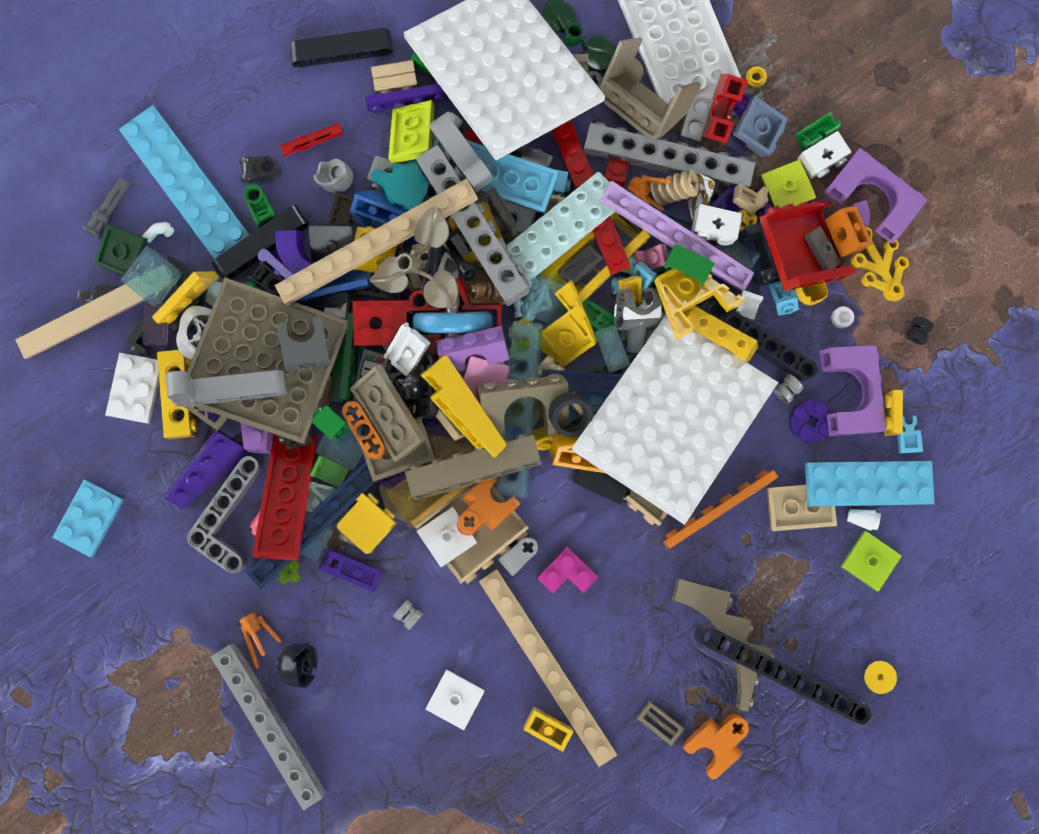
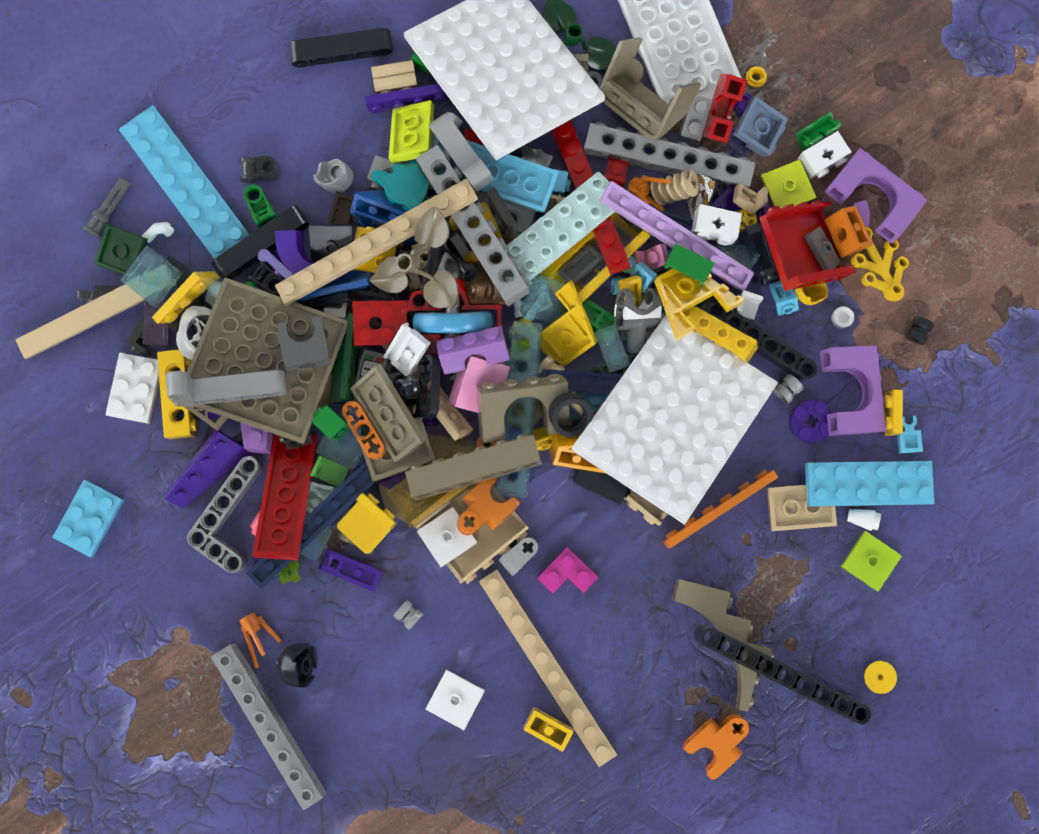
red pin [280,122,343,157] -> none
yellow wedge [421,355,506,458] -> none
dark tan tile [636,700,685,746] -> none

